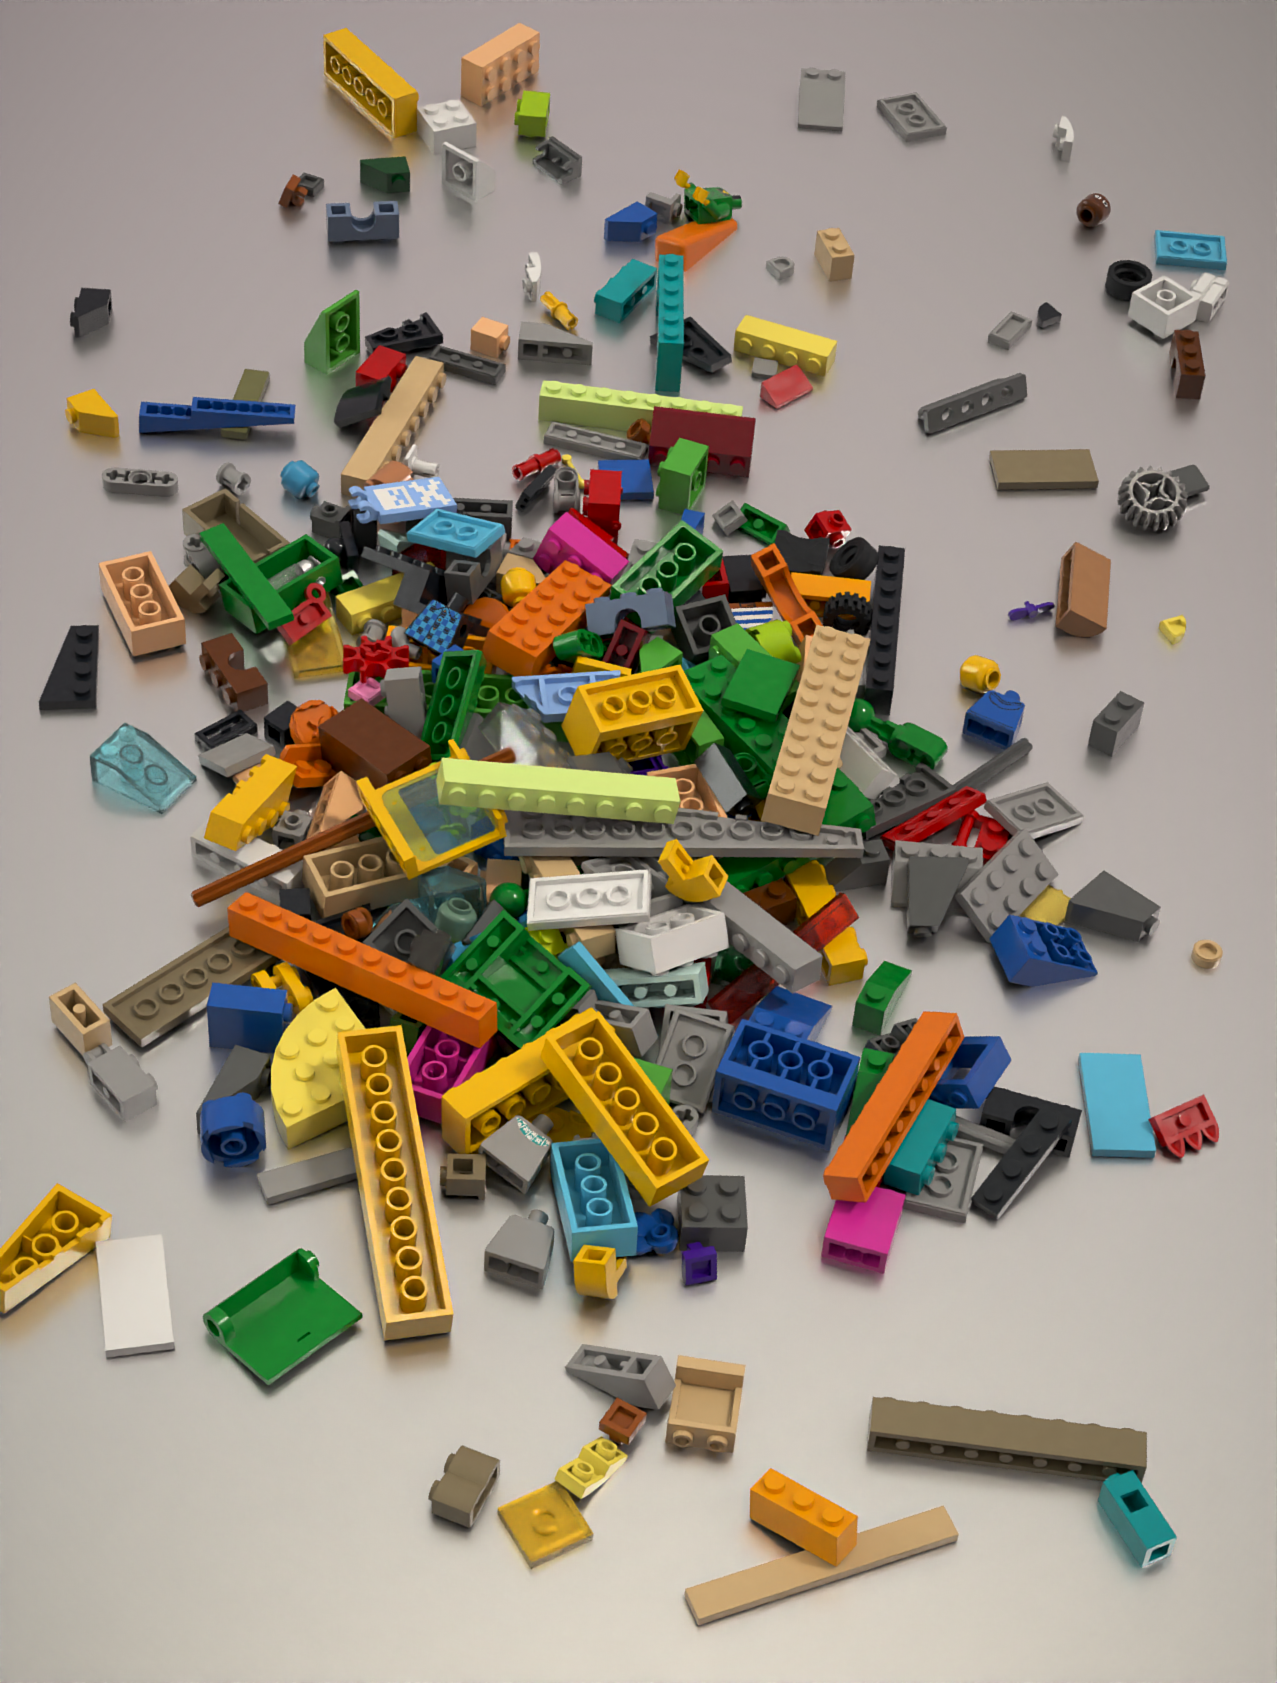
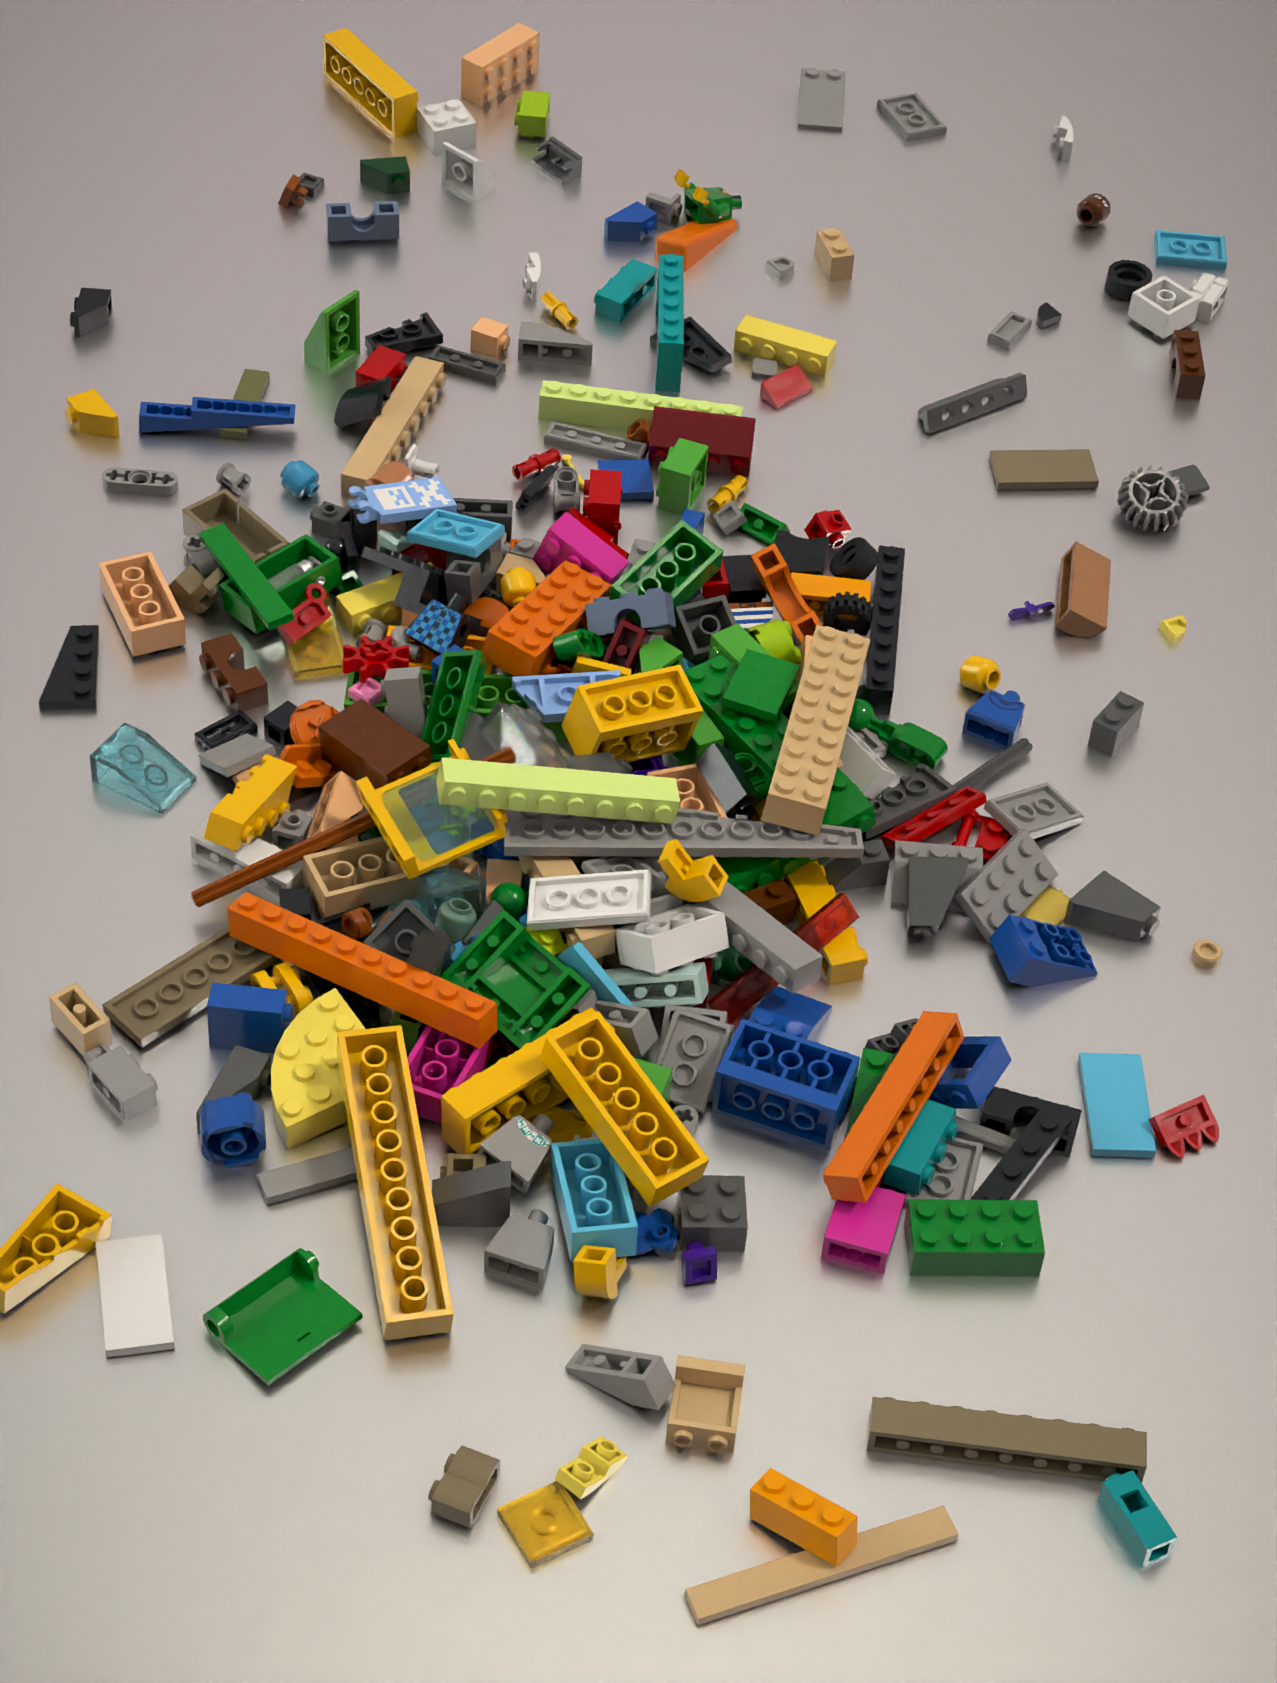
dark orange tile [599,1397,647,1446] -> none
green slope [852,961,912,1036] -> none
none -> dark grey slope [432,1161,511,1227]
none -> yellow pin [706,475,748,514]
none -> green brick [904,1199,1045,1276]

